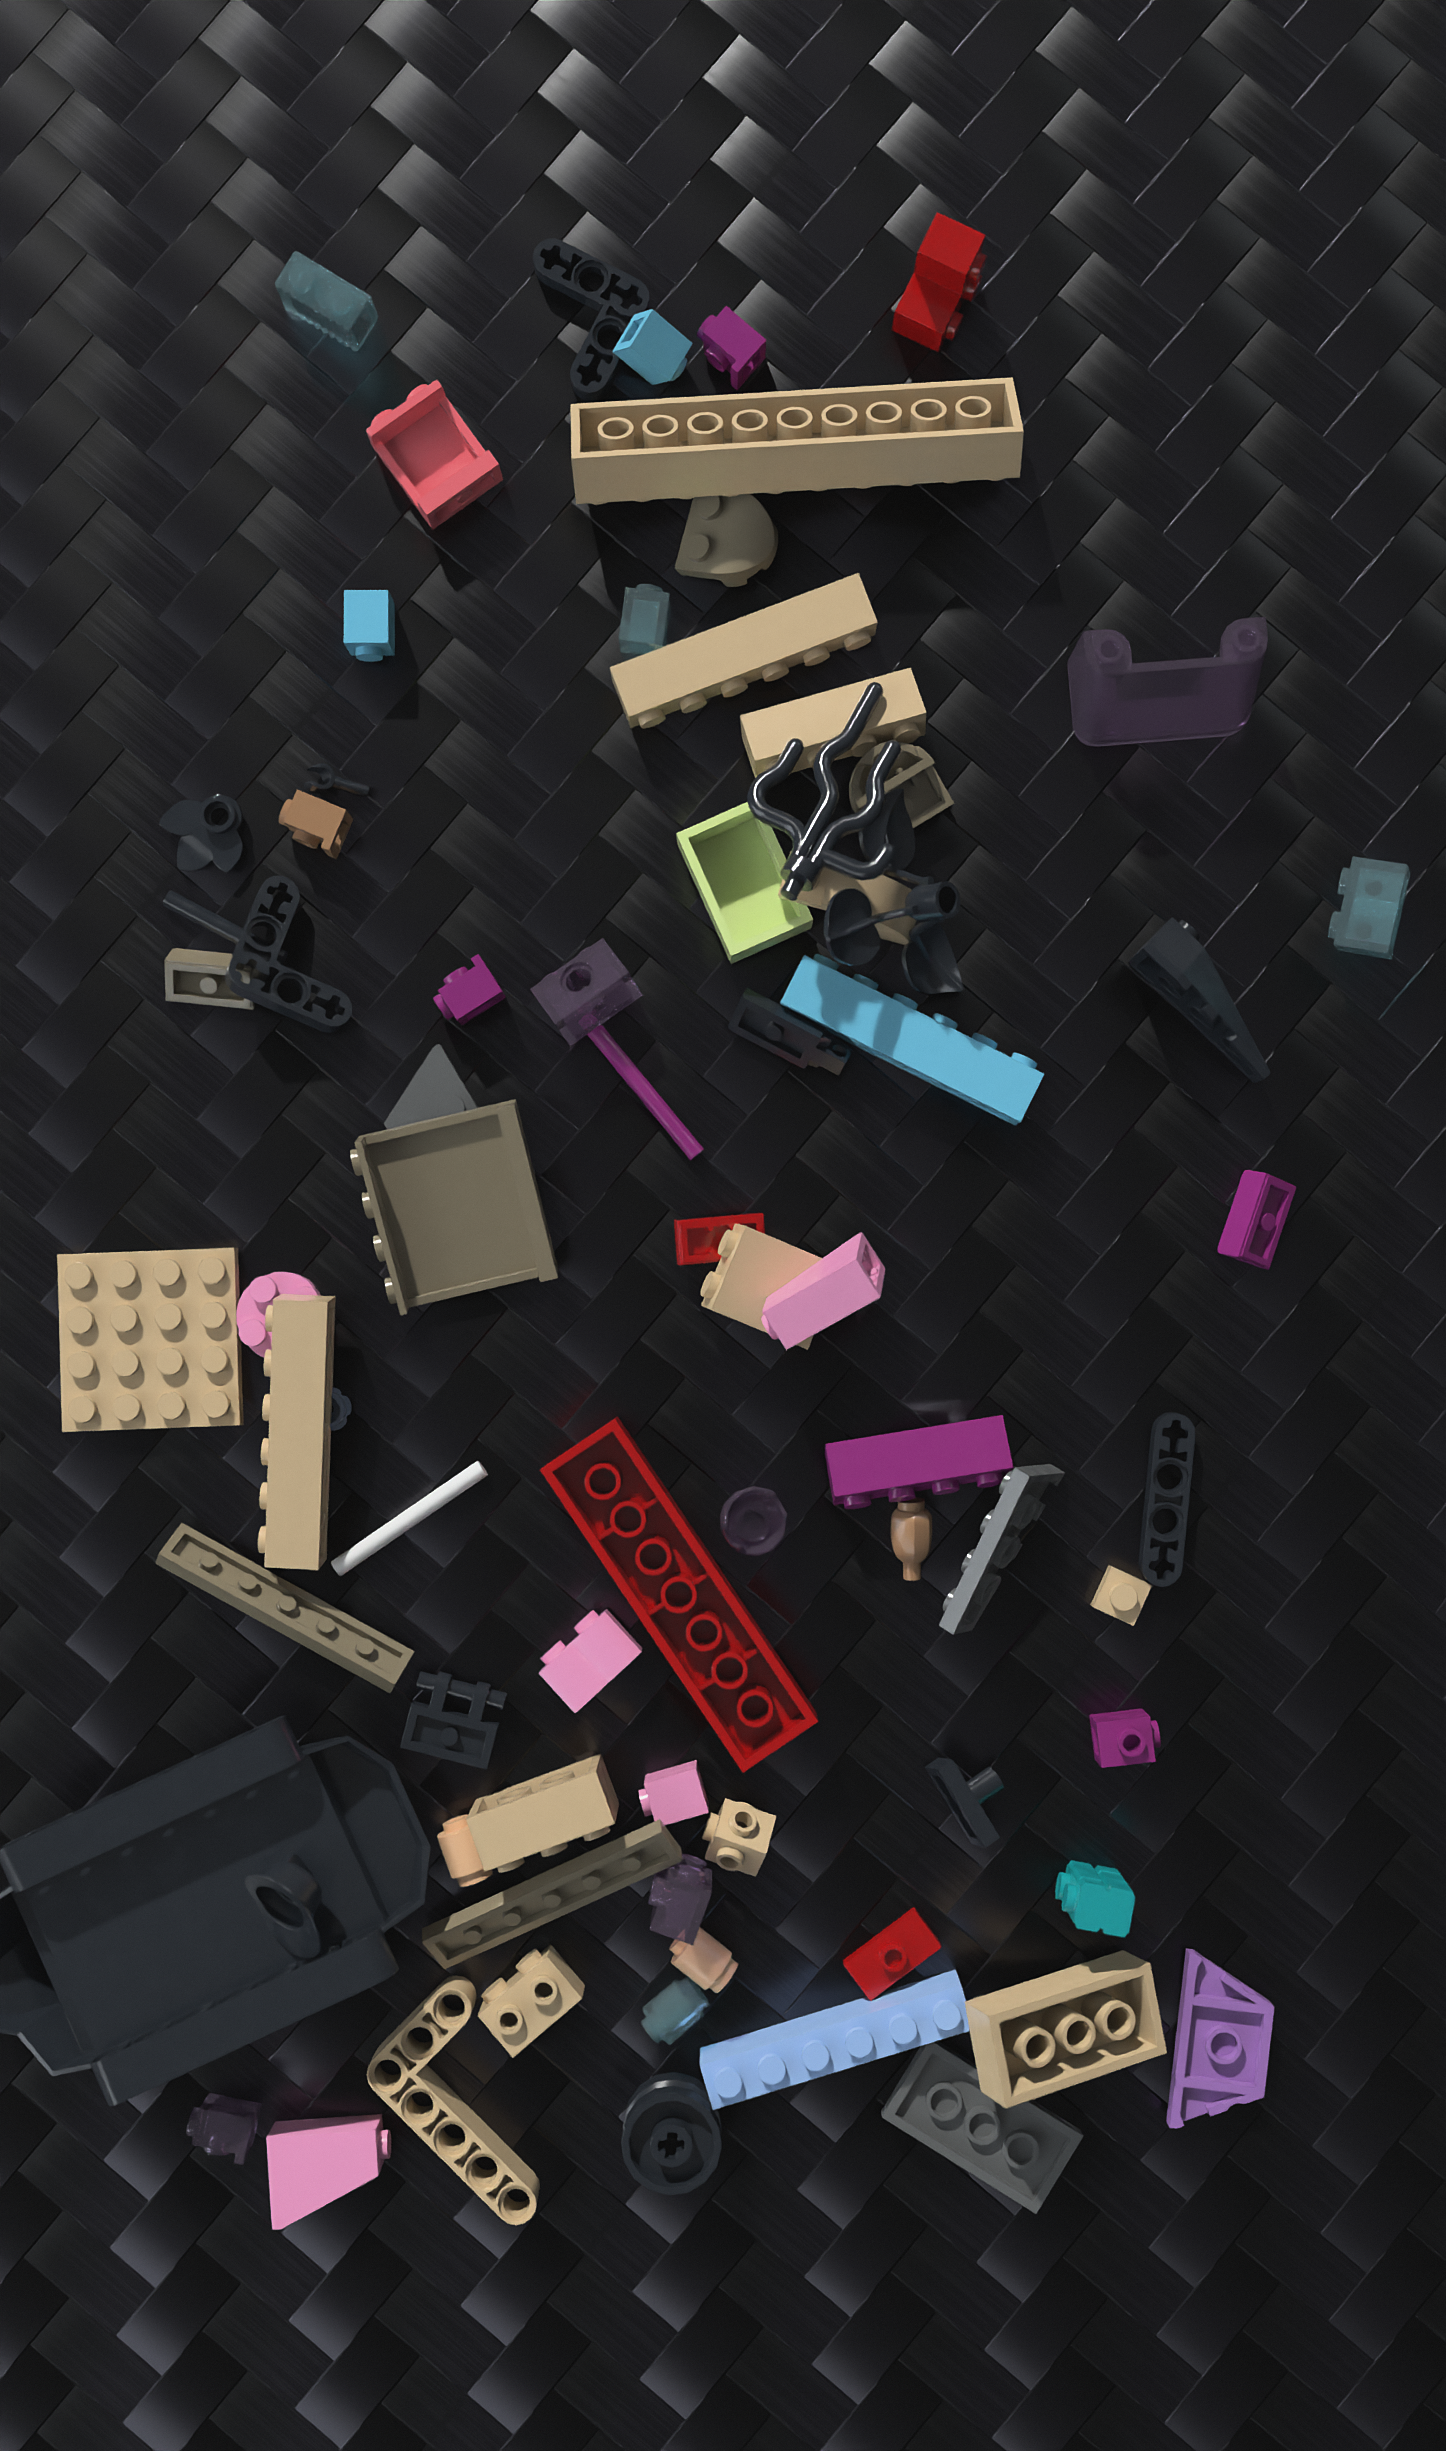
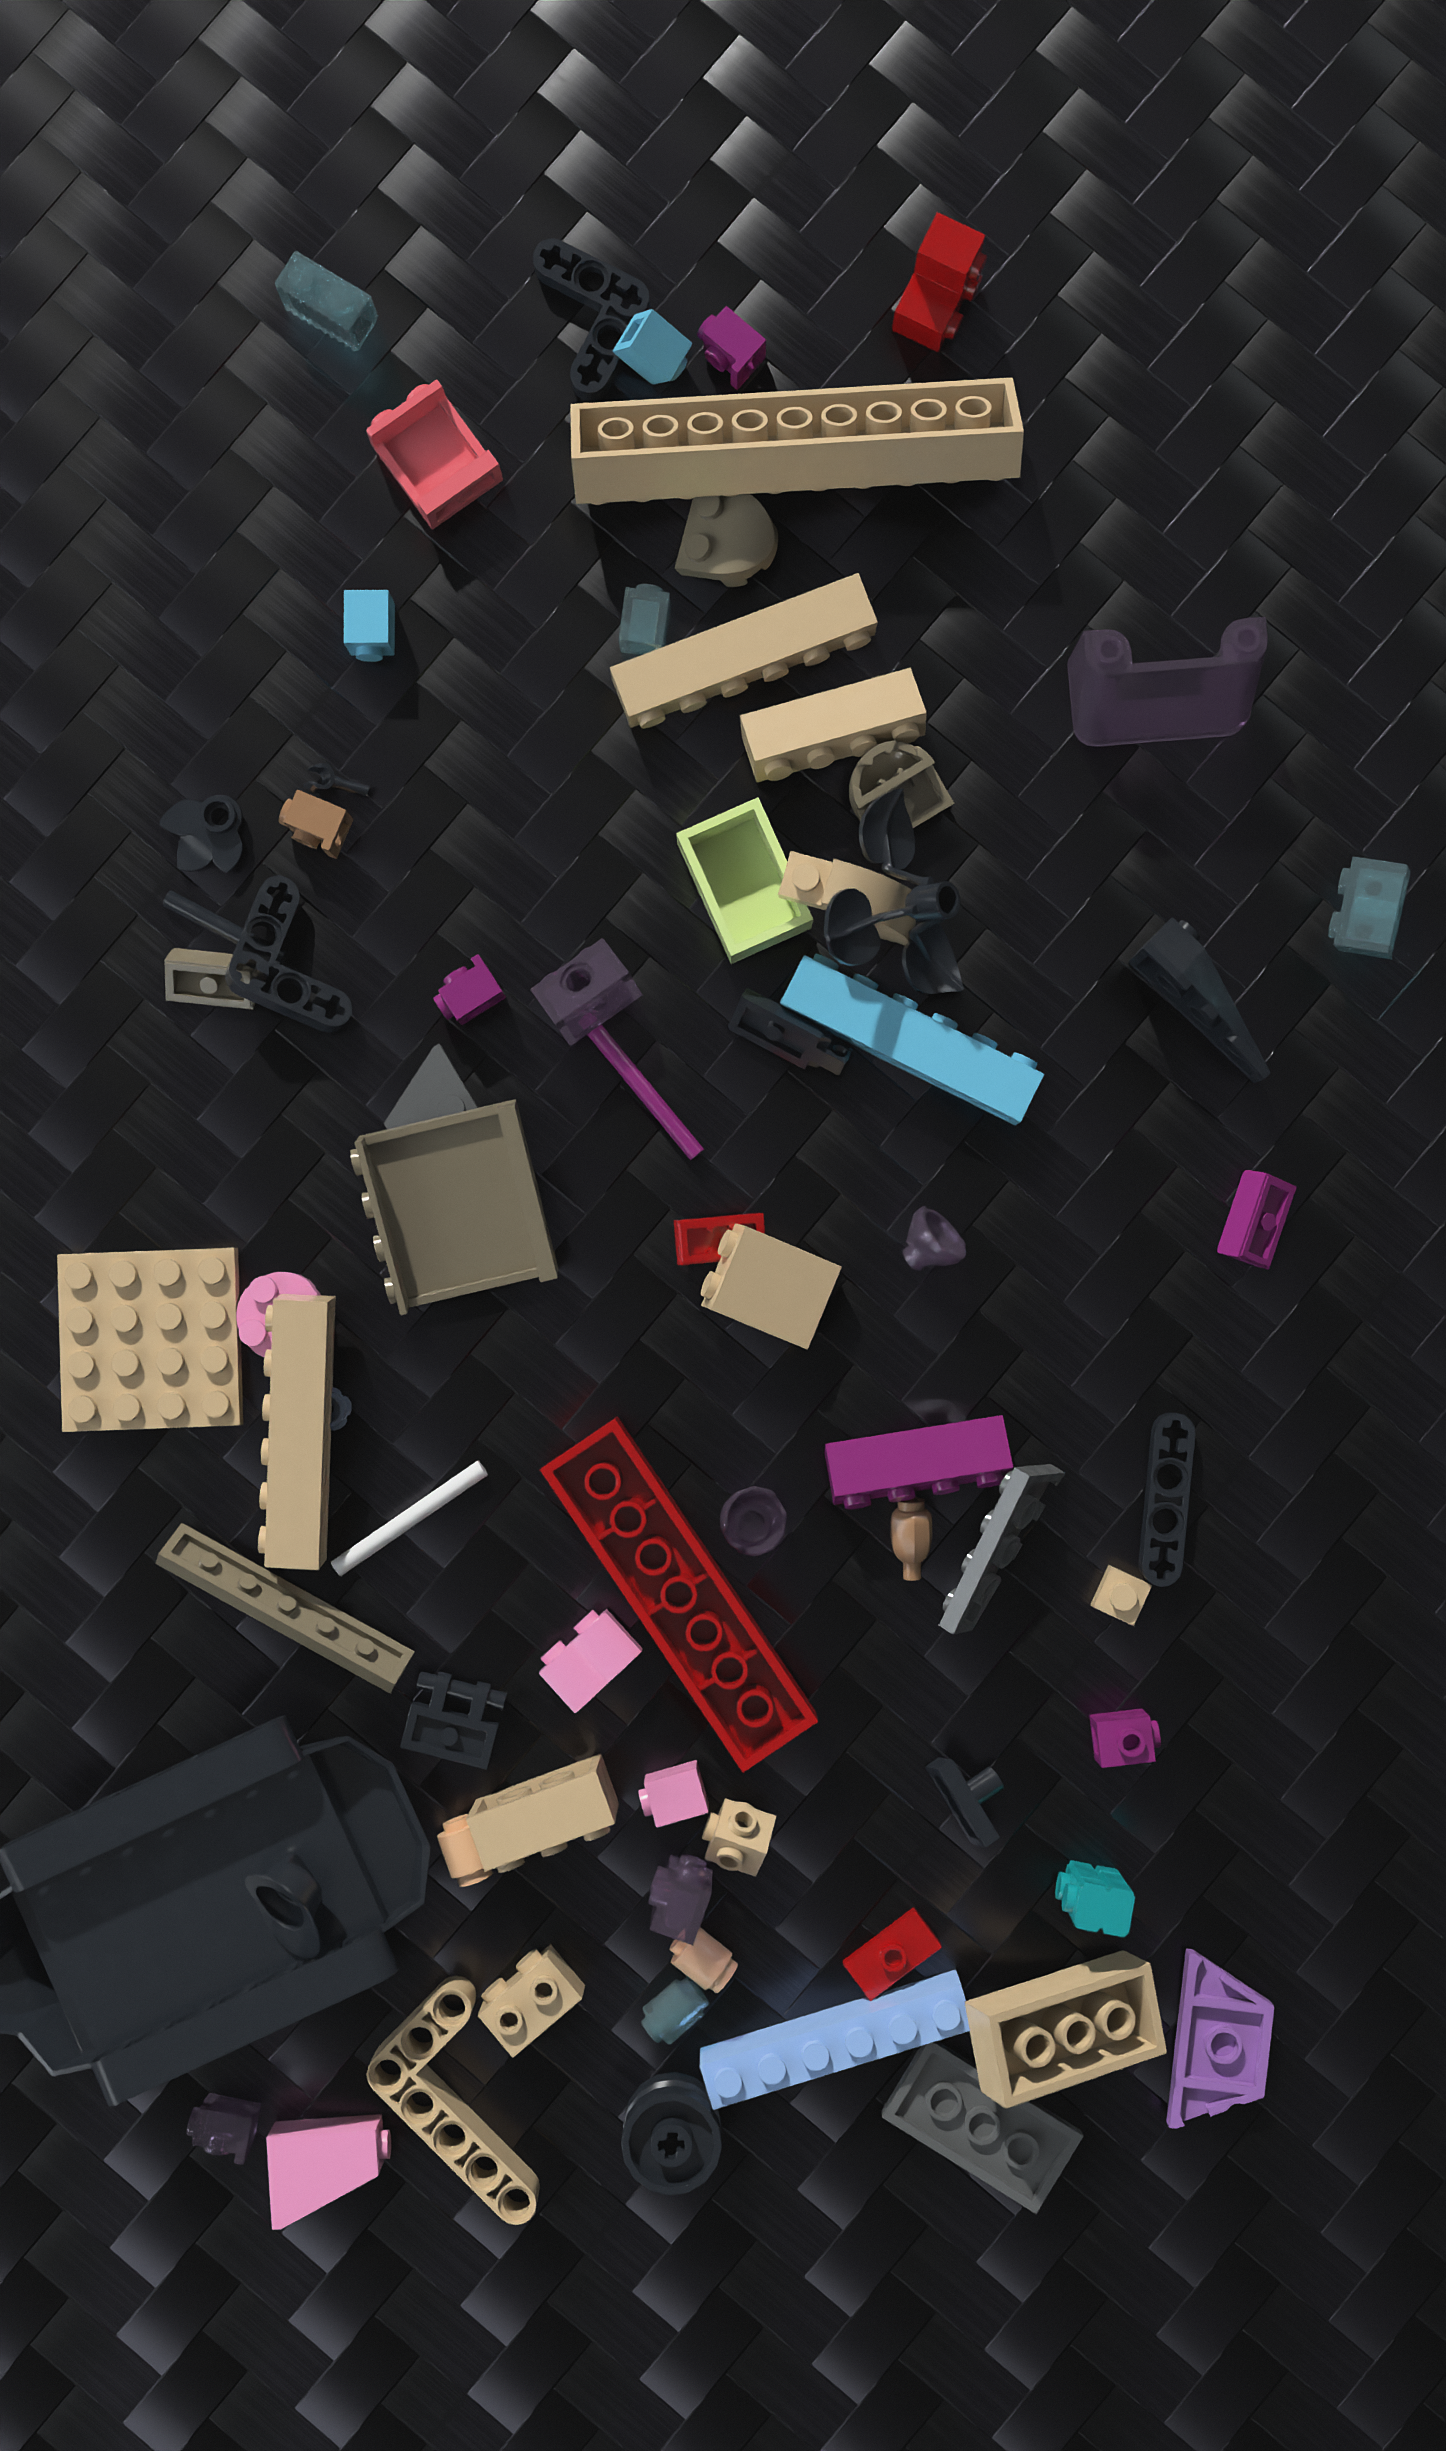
dark tan plate [422,1819,682,1969] -> none
black plant [747,682,901,901] -> none
bright pink slope [761,1232,885,1350] -> none
none -> clear purple piece [903,1206,966,1271]

